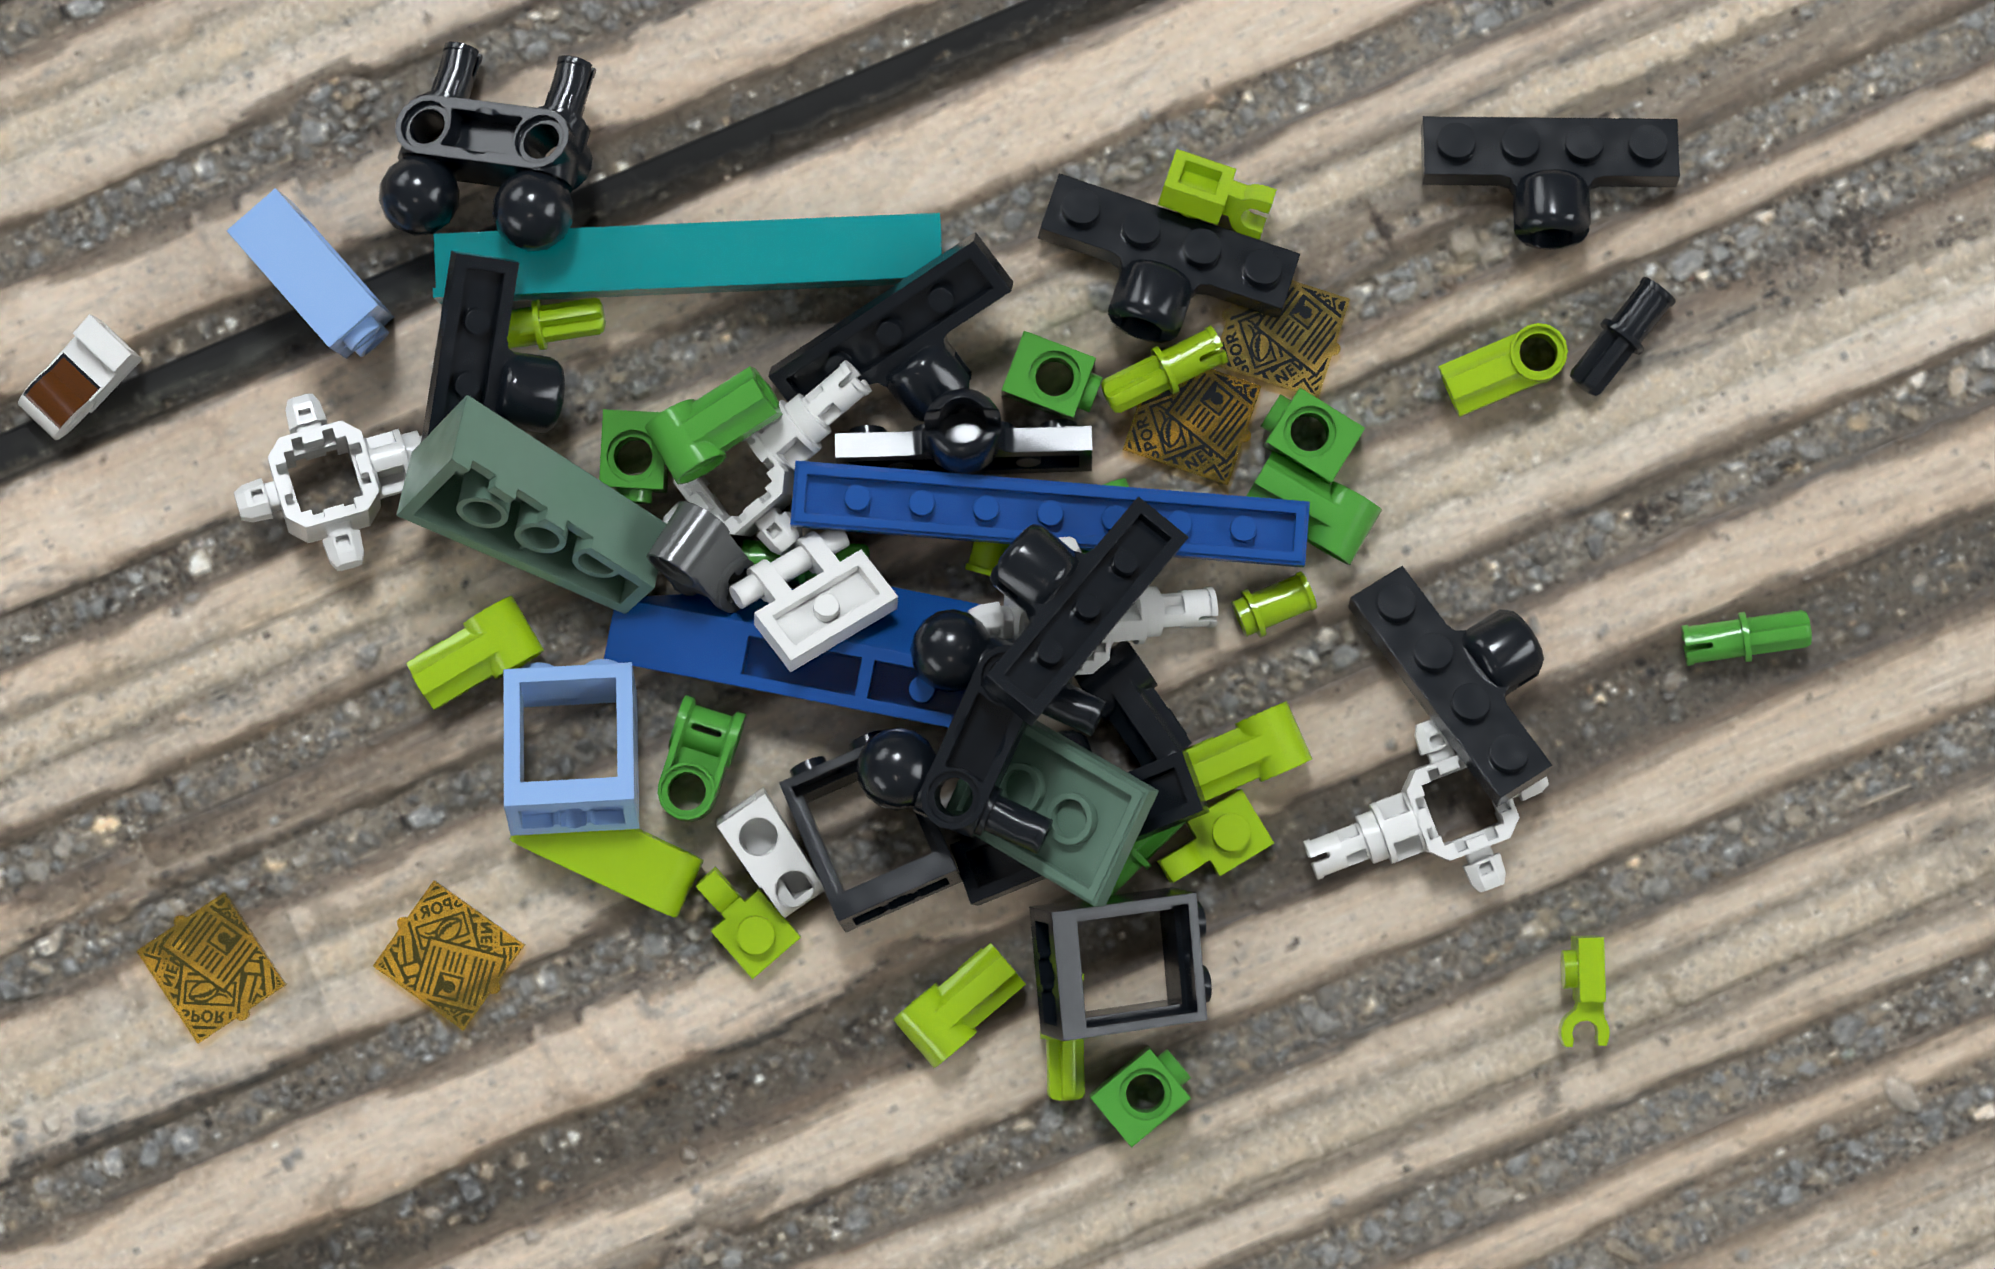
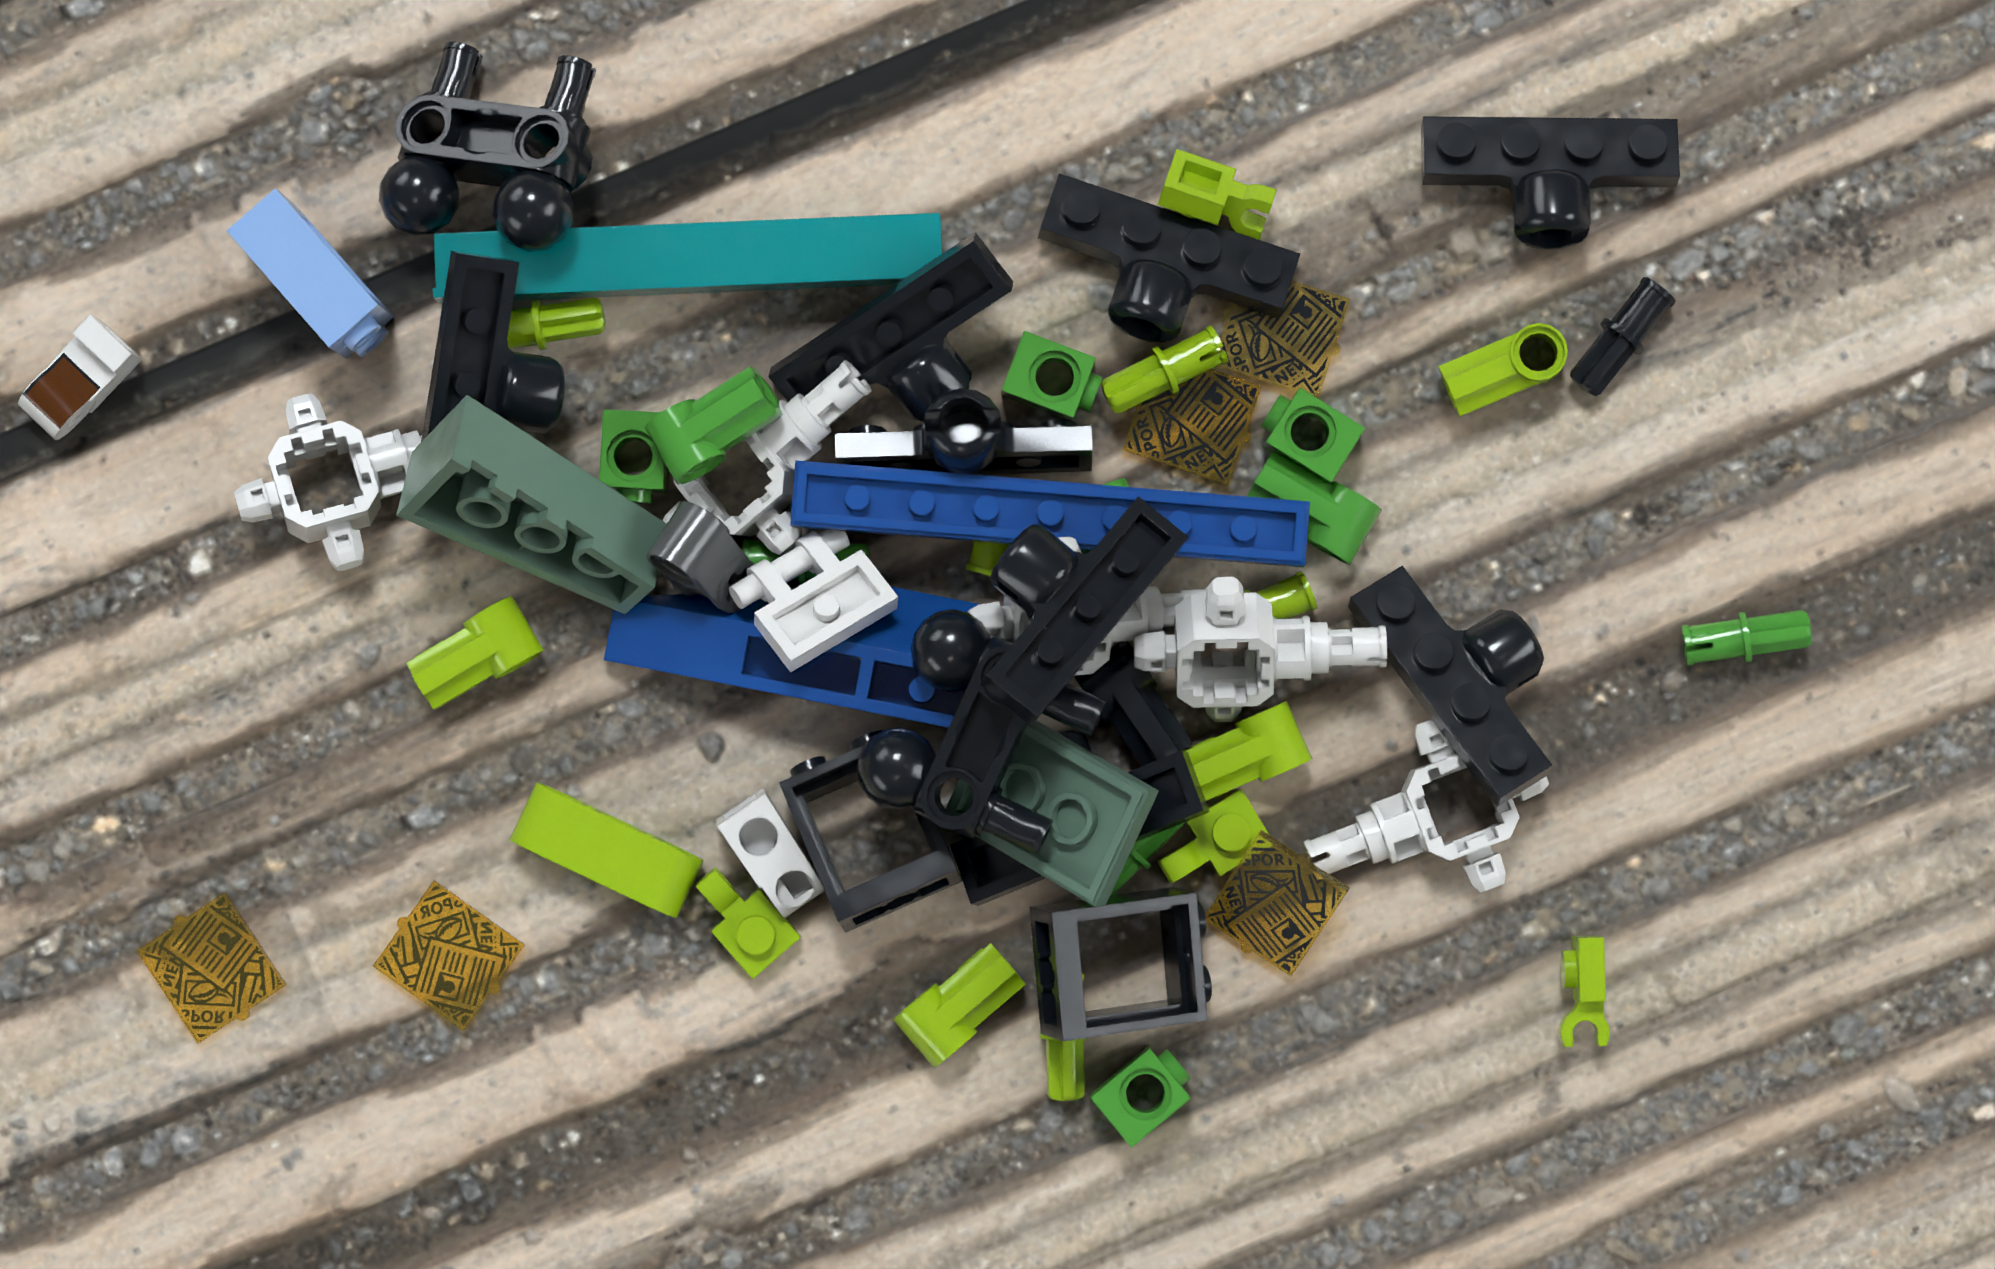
light blue window [503,659,640,836] -> none
bright green piece [657,695,747,822] -> none
none -> white piece [1134,577,1387,722]
none -> clear yellow piece [1205,830,1350,976]

